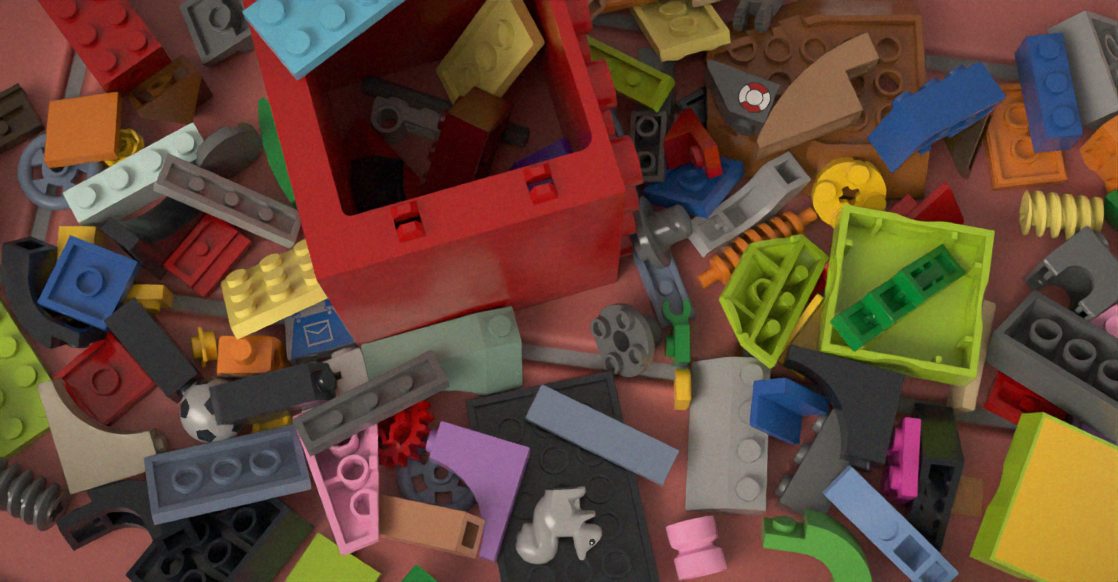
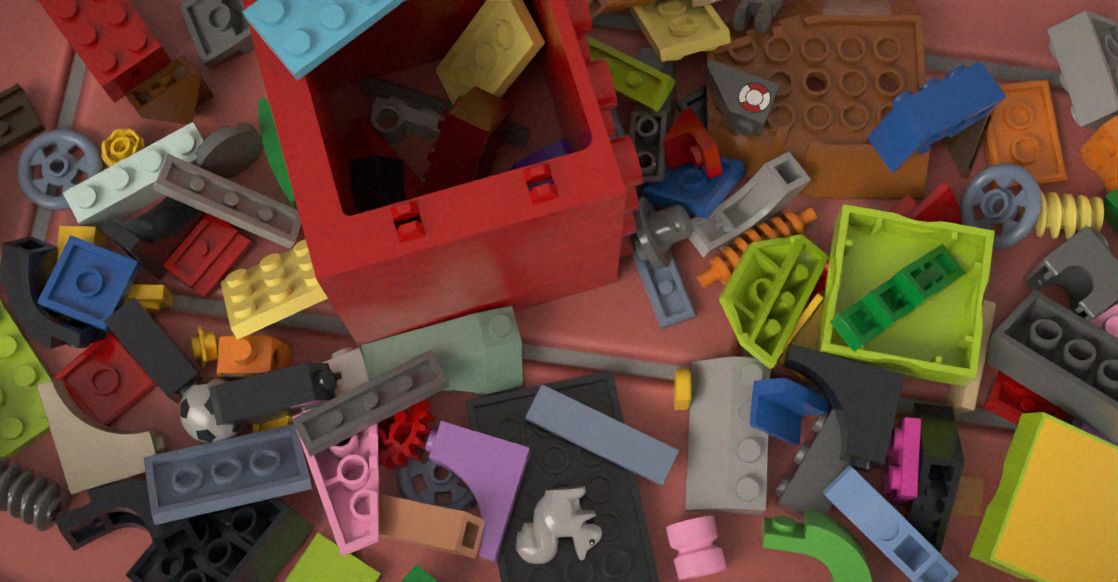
orange tile [44,92,123,168] -> none
torso [284,299,361,366] -> none
dark grey plate [590,303,661,377] -> none
green plate [661,300,691,366] -> none
medium nougat slope [752,33,879,161] -> none
yellow plate [811,157,886,228] -> none
blue brick [1014,32,1083,153] -> none
none -> sand blue plate [960,163,1042,249]

